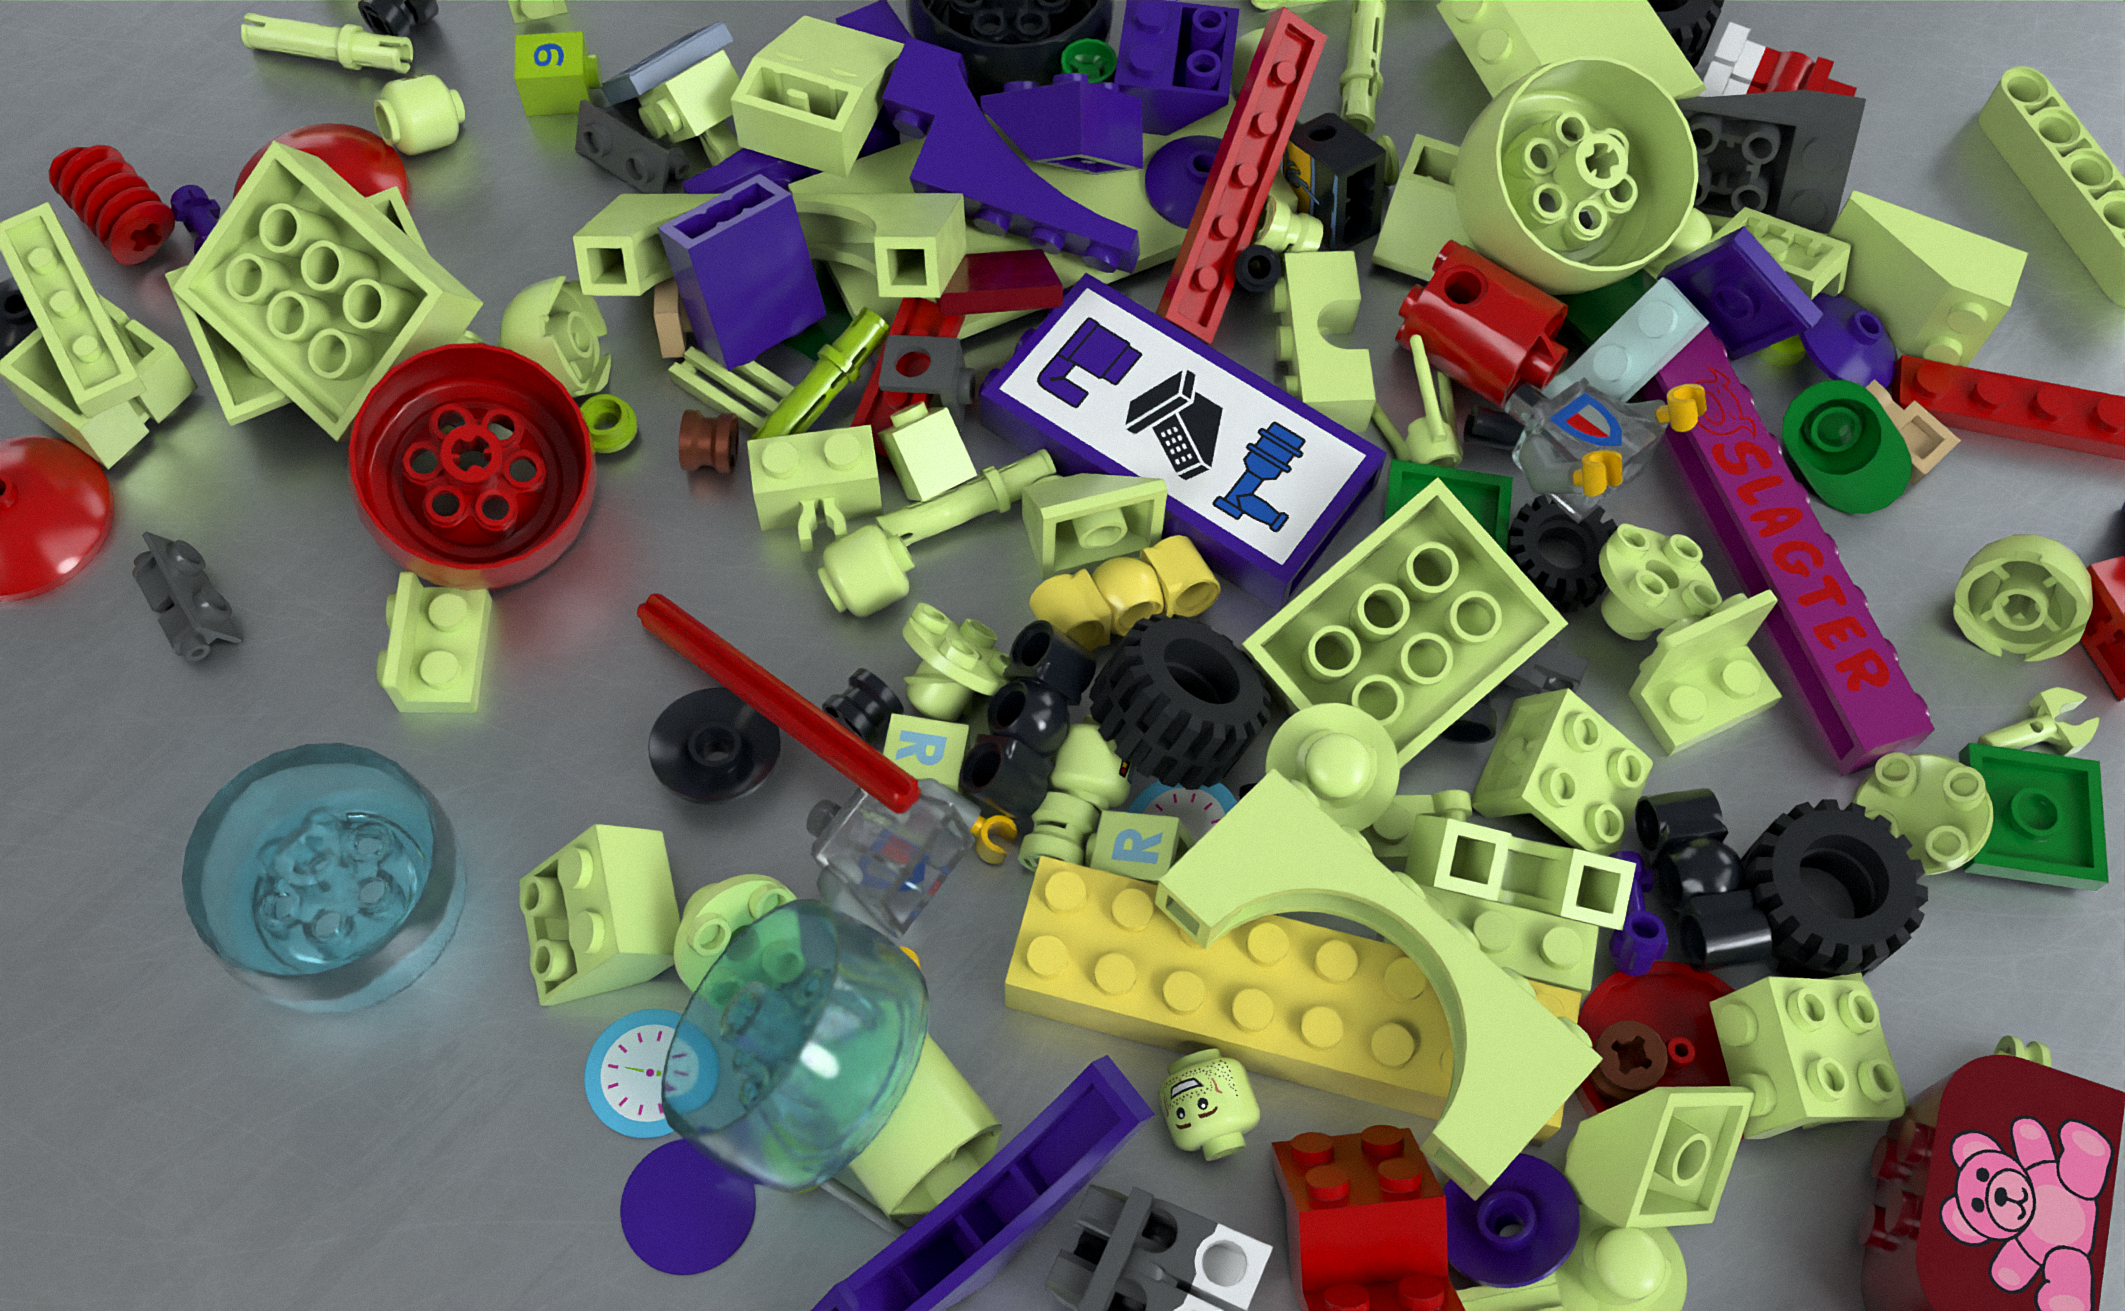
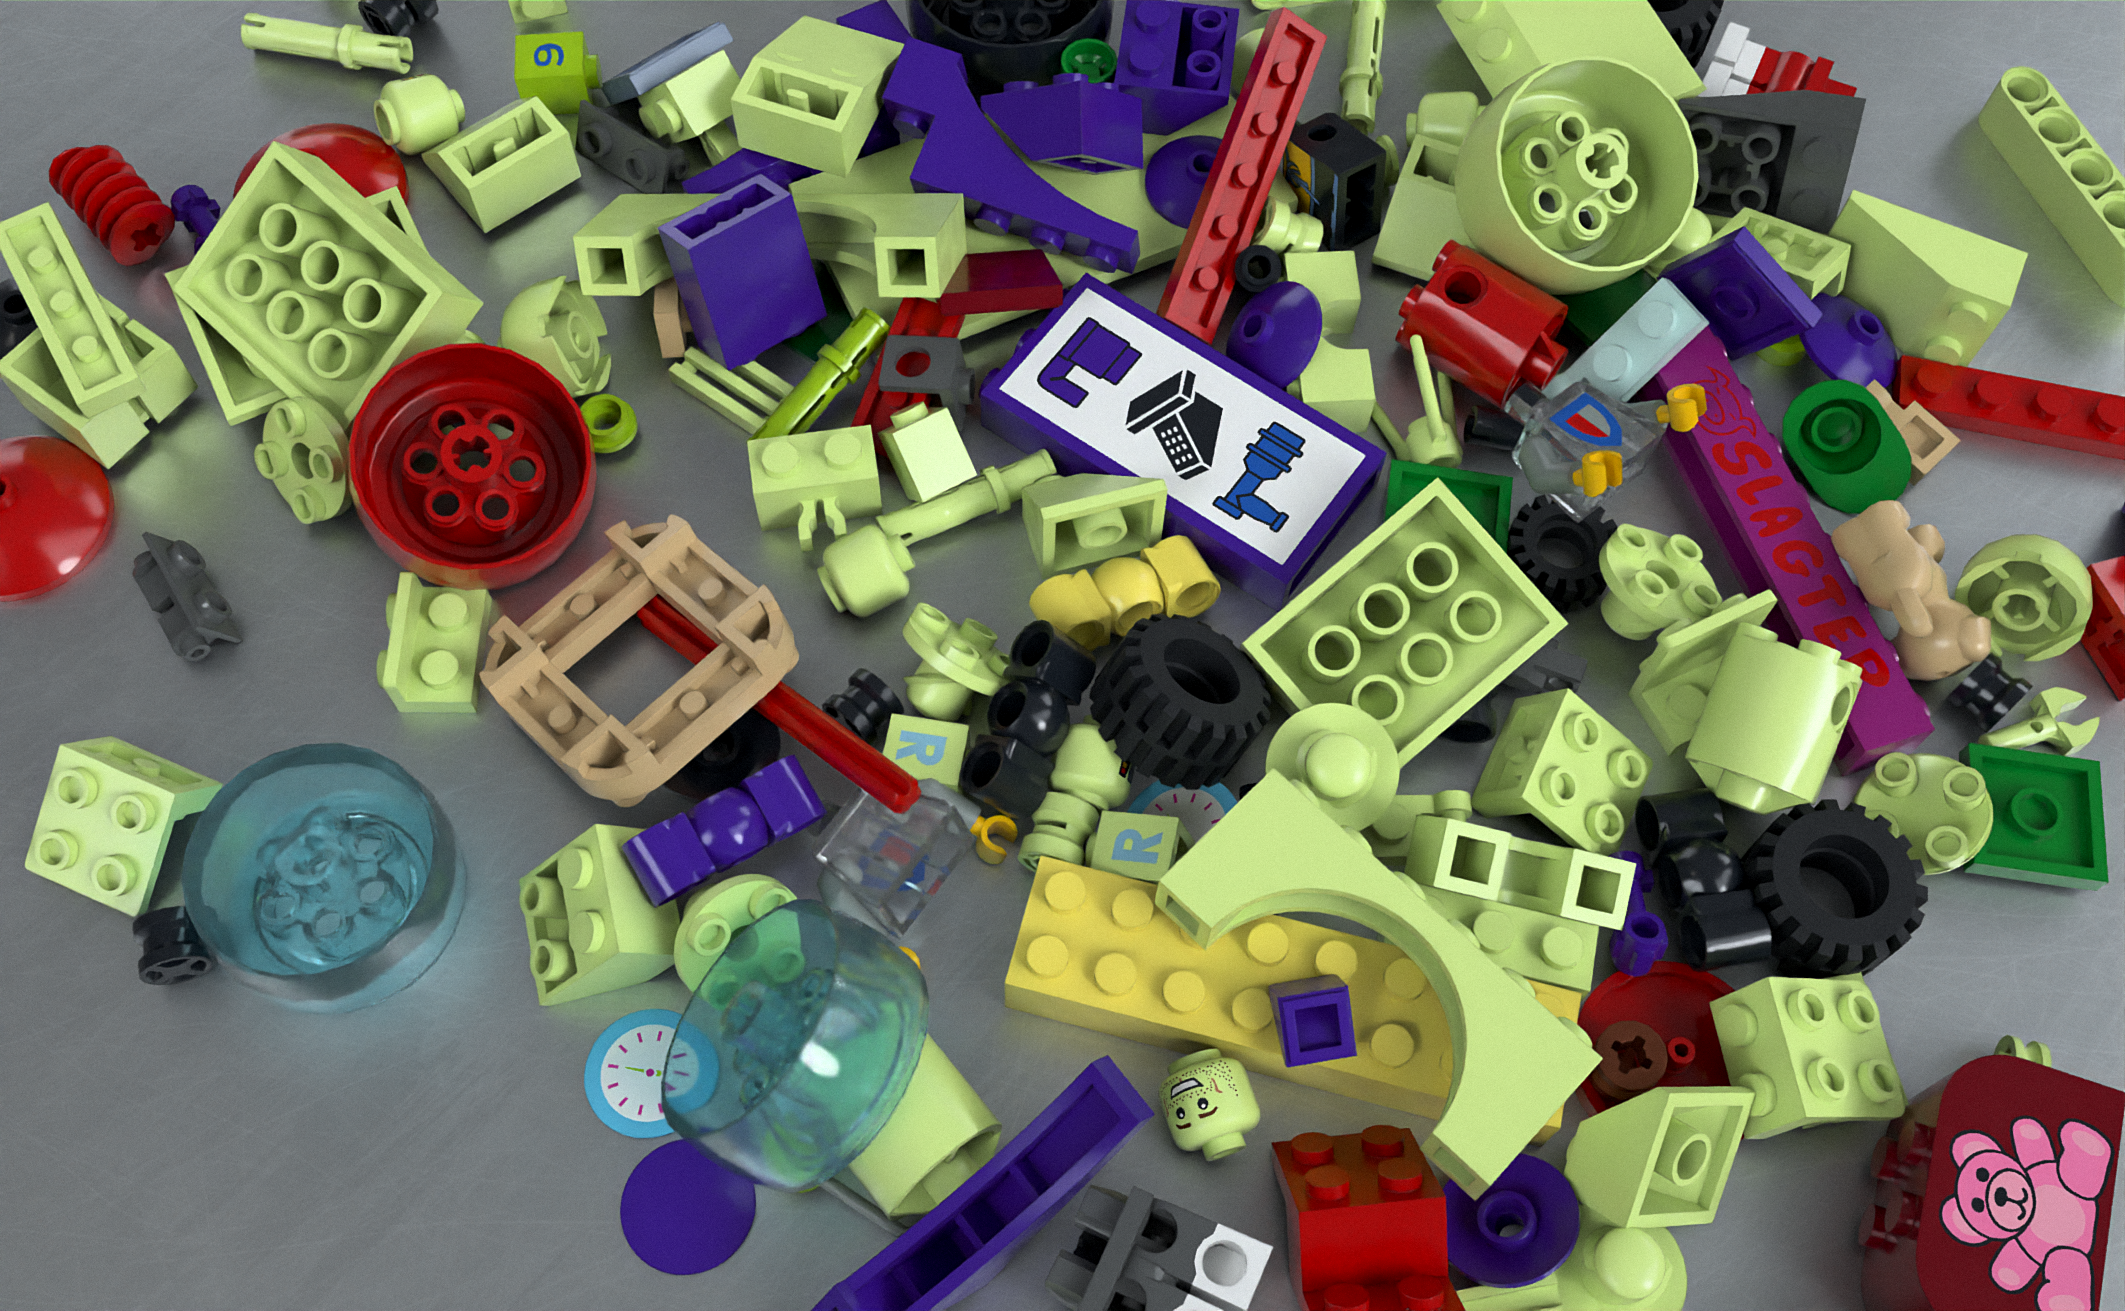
copper wheel [679,409,739,474] -> none
none -> yellowish green bracket [25,736,223,917]
none -> black wheel [132,906,213,985]
none -> yellowish green plate [254,396,353,524]
none -> yellowish green slope [421,96,581,233]
none -> tan plate [479,514,799,807]
none -> dark purple piece [621,754,828,908]
none -> dark purple dish [1225,281,1322,389]
none -> dark purple slope [1268,974,1357,1068]
none -> yellowish green head [1406,91,1488,147]
none -> yellowish green cylinder [1684,622,1863,816]
none -> tan animal [1831,500,1991,681]
none -> black wheel [1946,652,2033,733]

